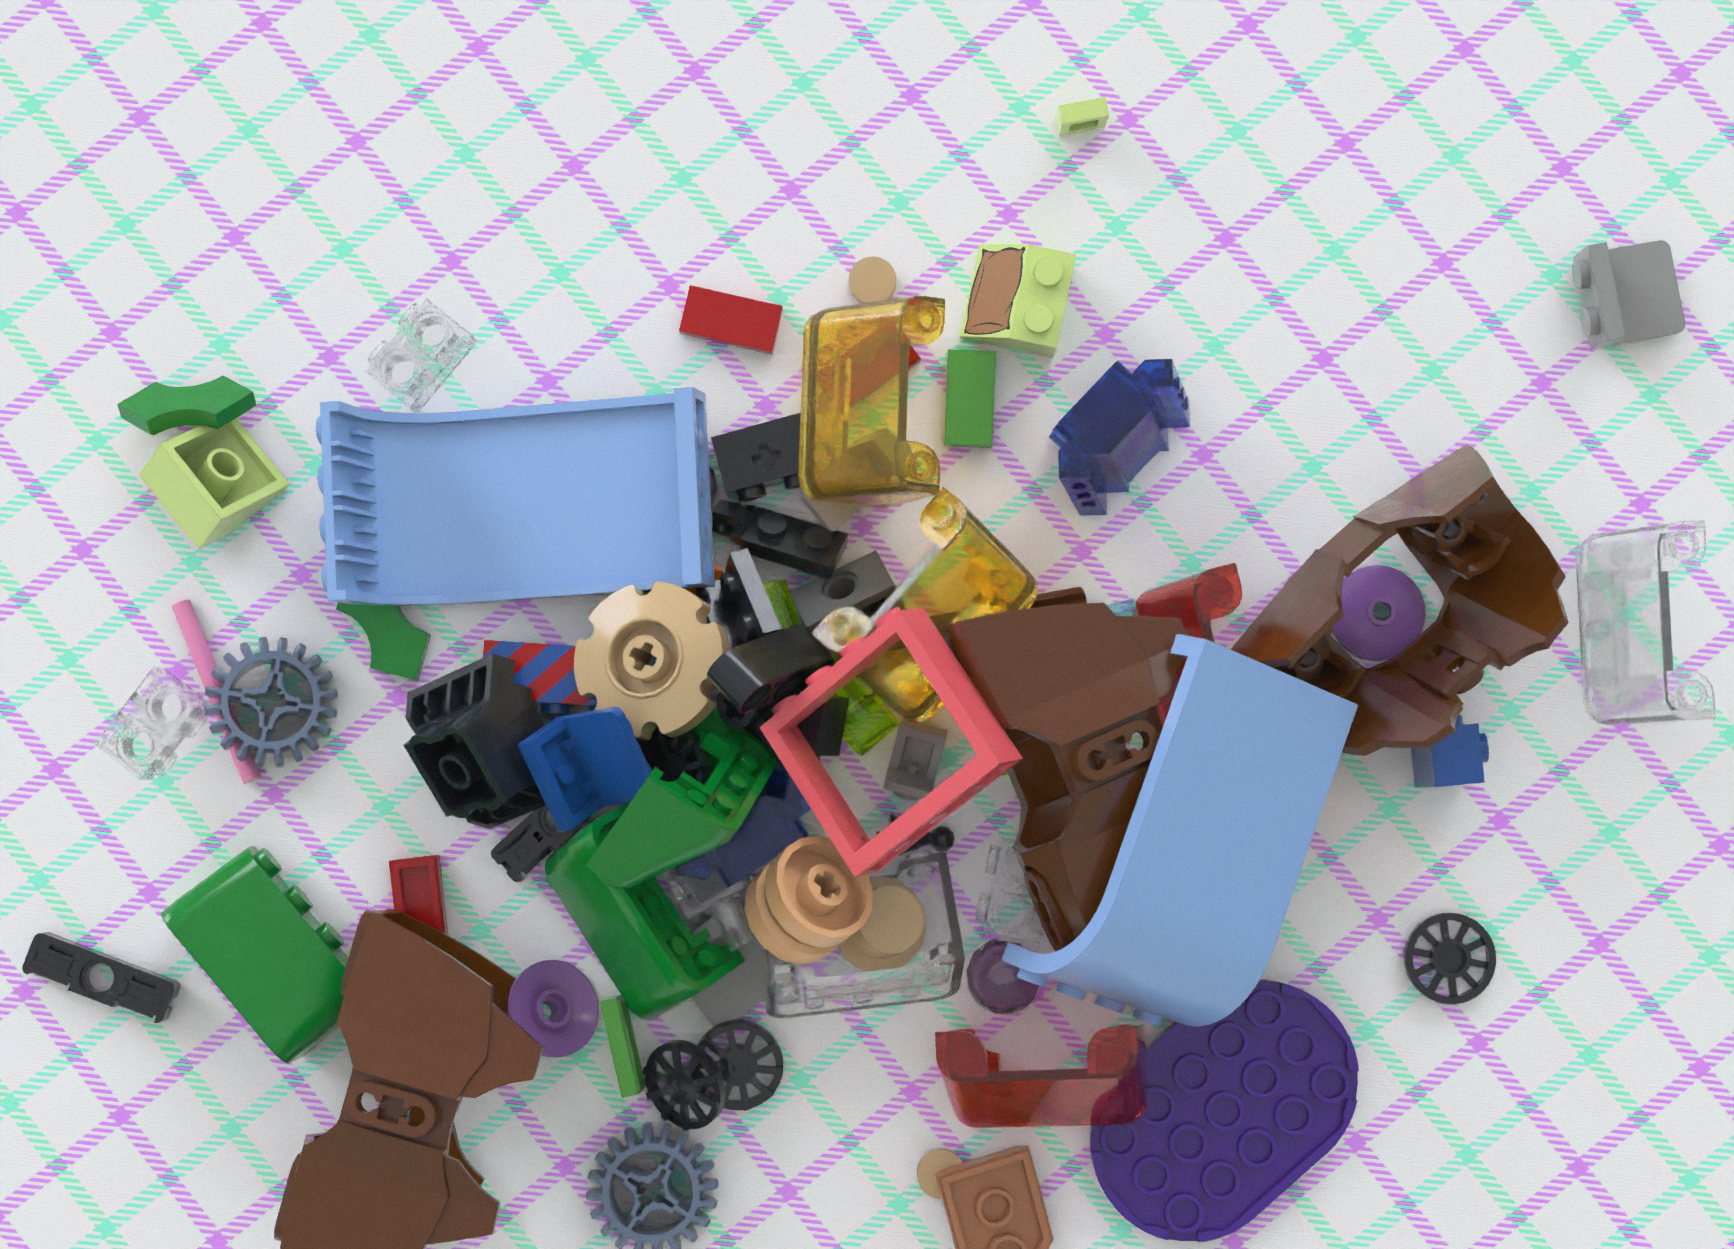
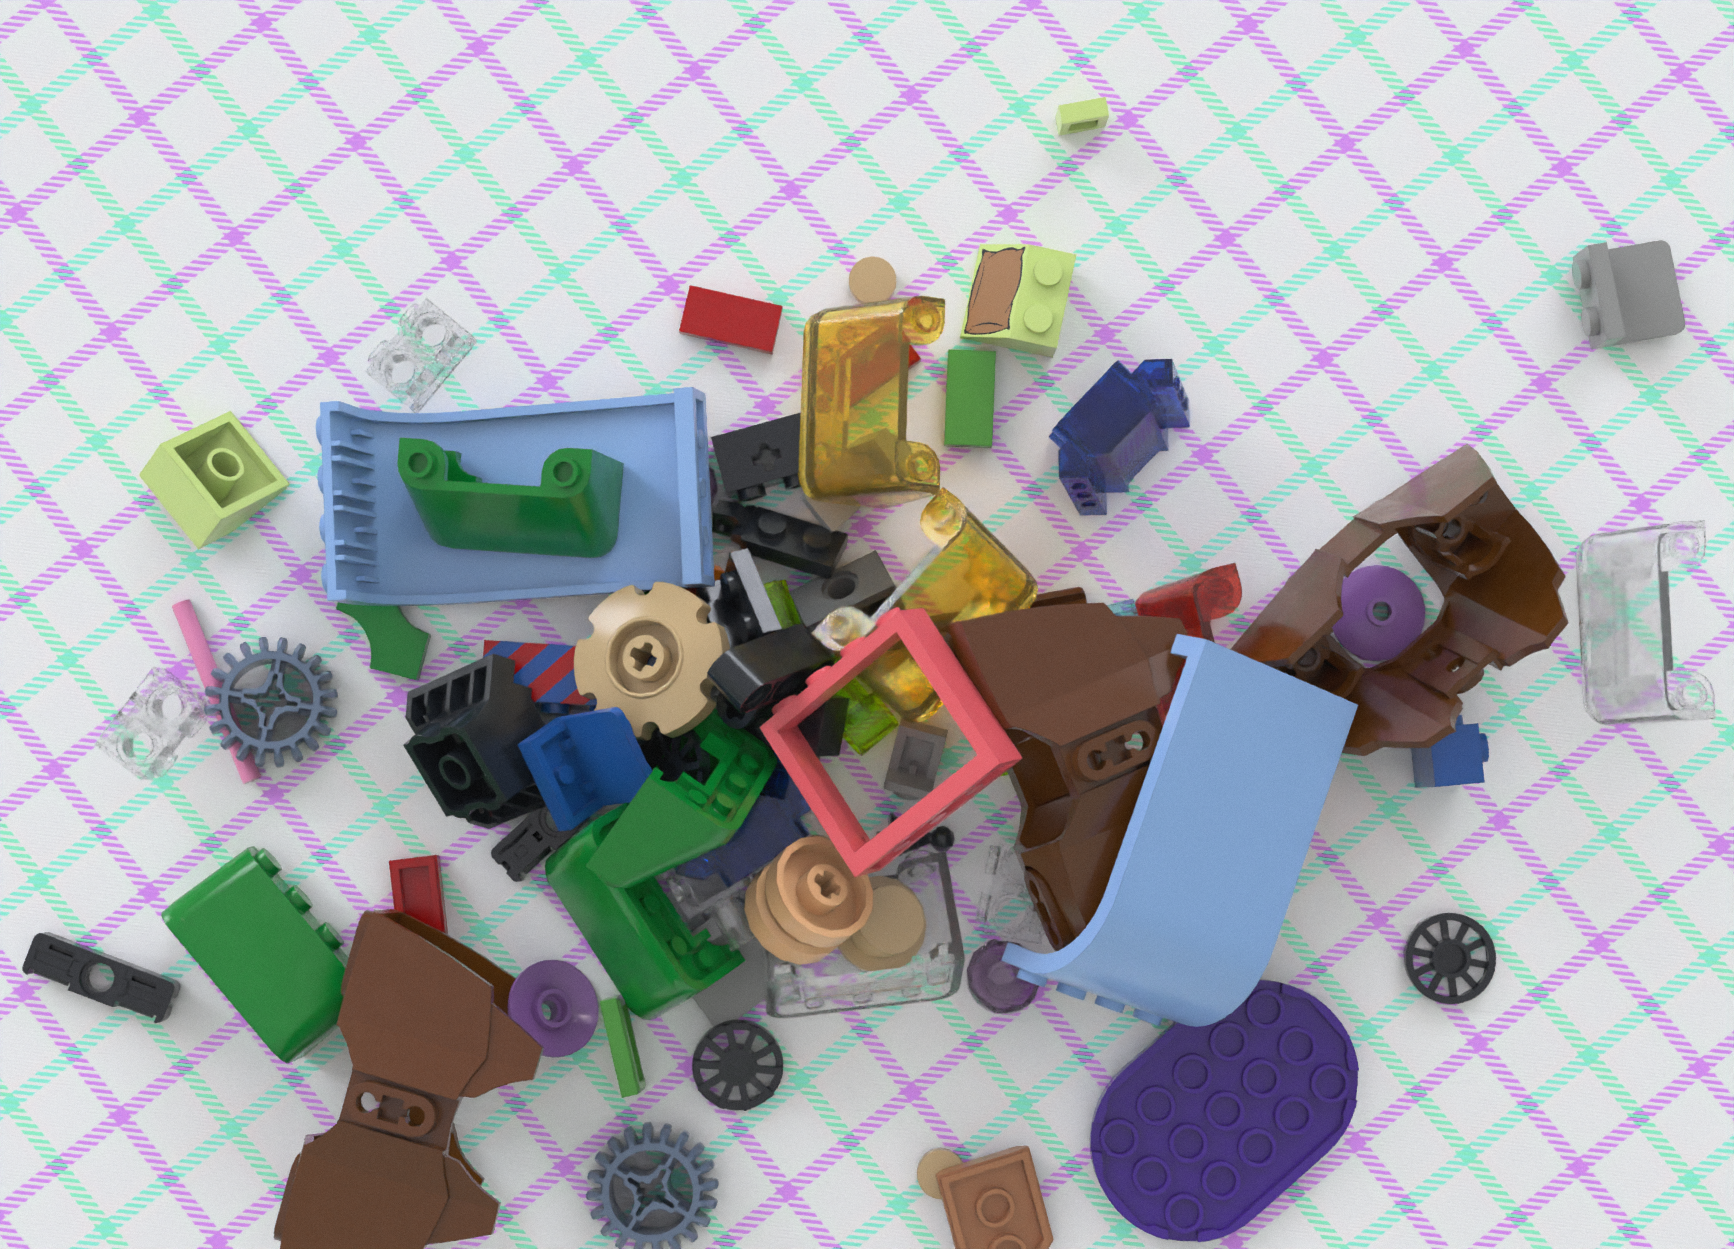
tile [117,375,256,436] -> none
black wheel [643,1040,726,1131] -> none
clear red windscreen [935,1024,1148,1128] -> none
none -> green windscreen [397,438,624,558]

